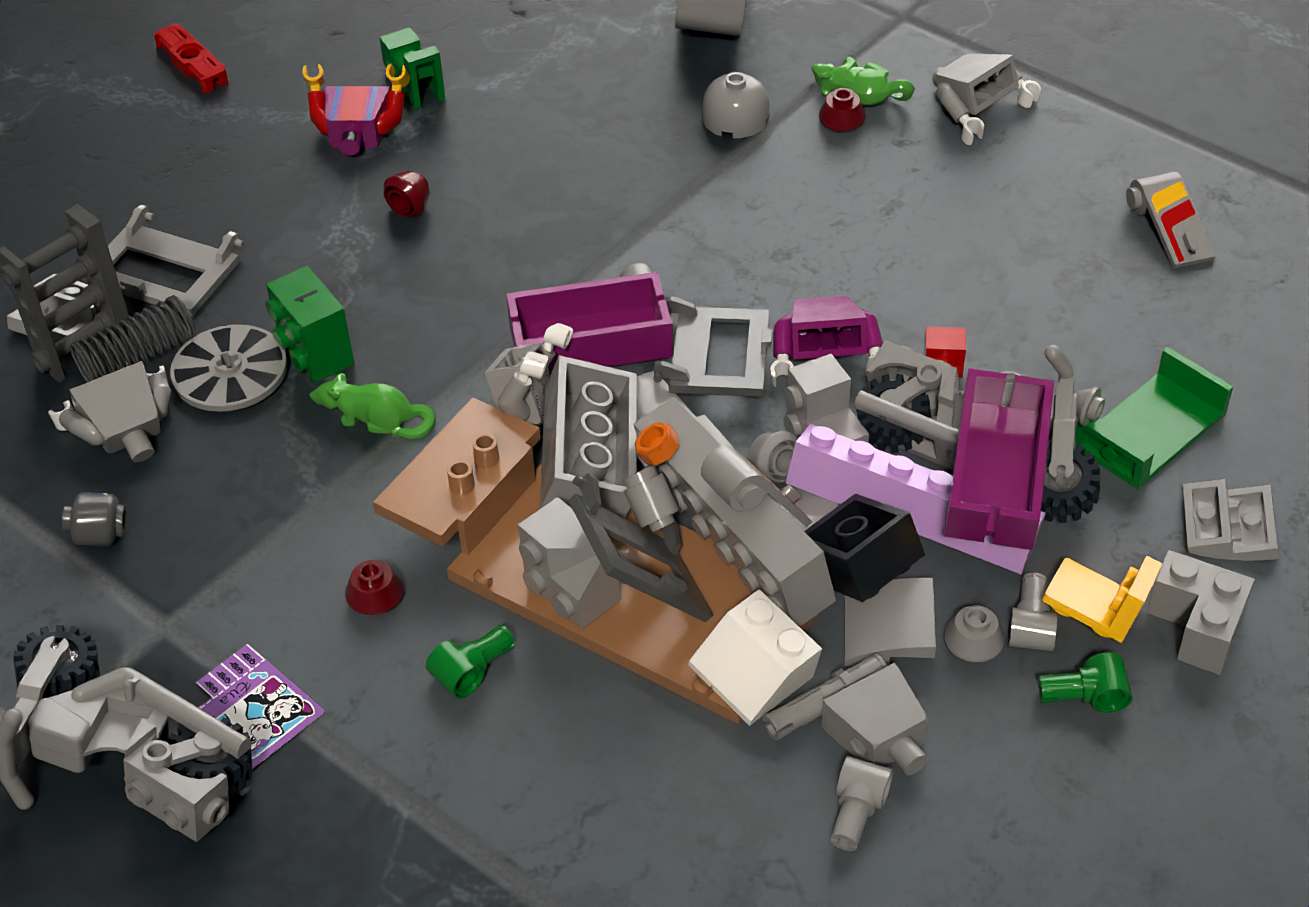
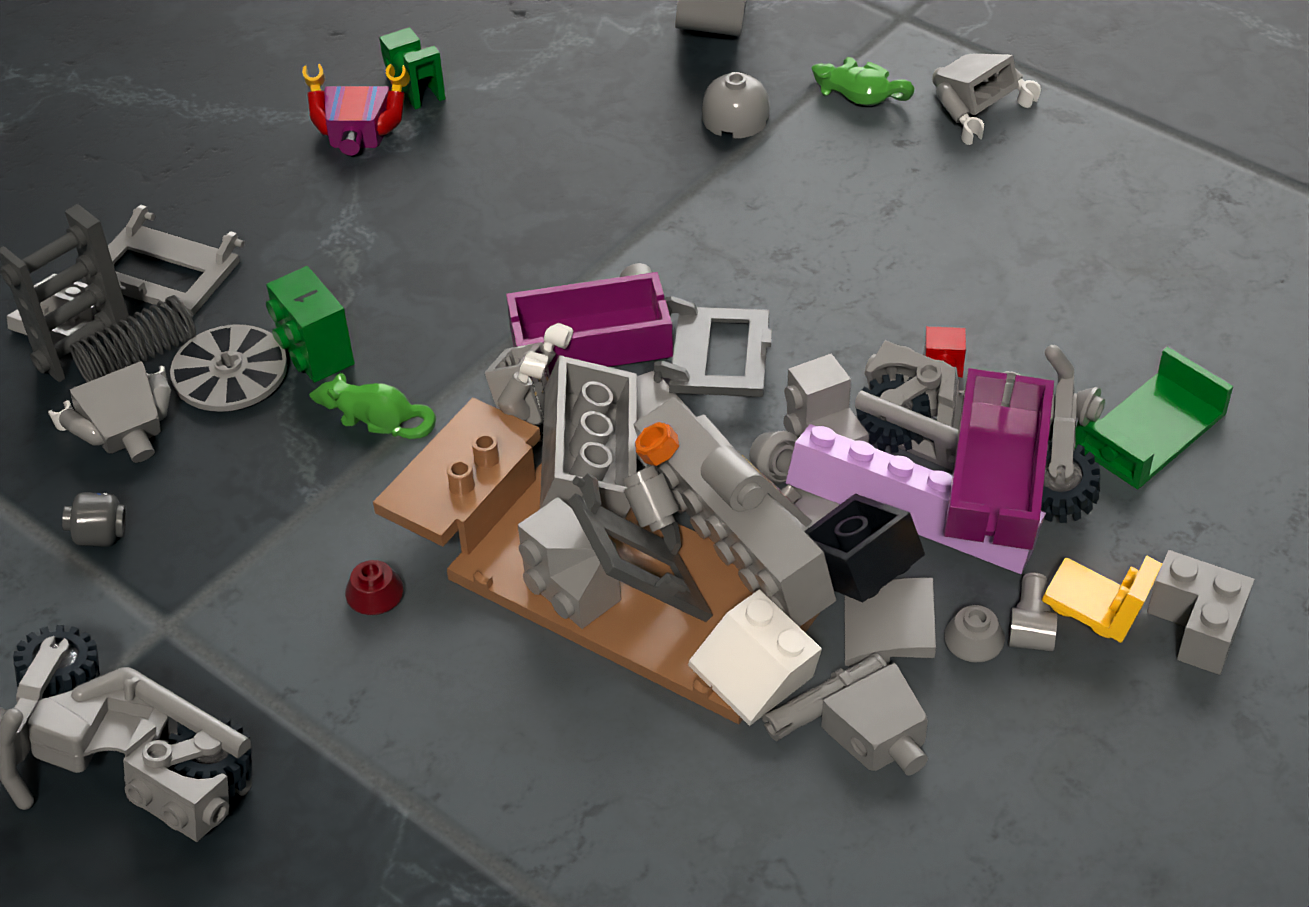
red piece [153,23,229,93] -> none
sticker [196,644,326,769] -> none
dark red cone [383,171,430,217] -> none
green pin [425,624,515,699] -> none
magenta torso [770,296,883,387] -> none
dark red cone [819,88,866,133] -> none
light grey pin [831,756,893,851] -> none
green pin [1038,652,1133,713] -> none
light grey door [1126,172,1216,269] -> none
light grey slope [1183,479,1279,561] -> none

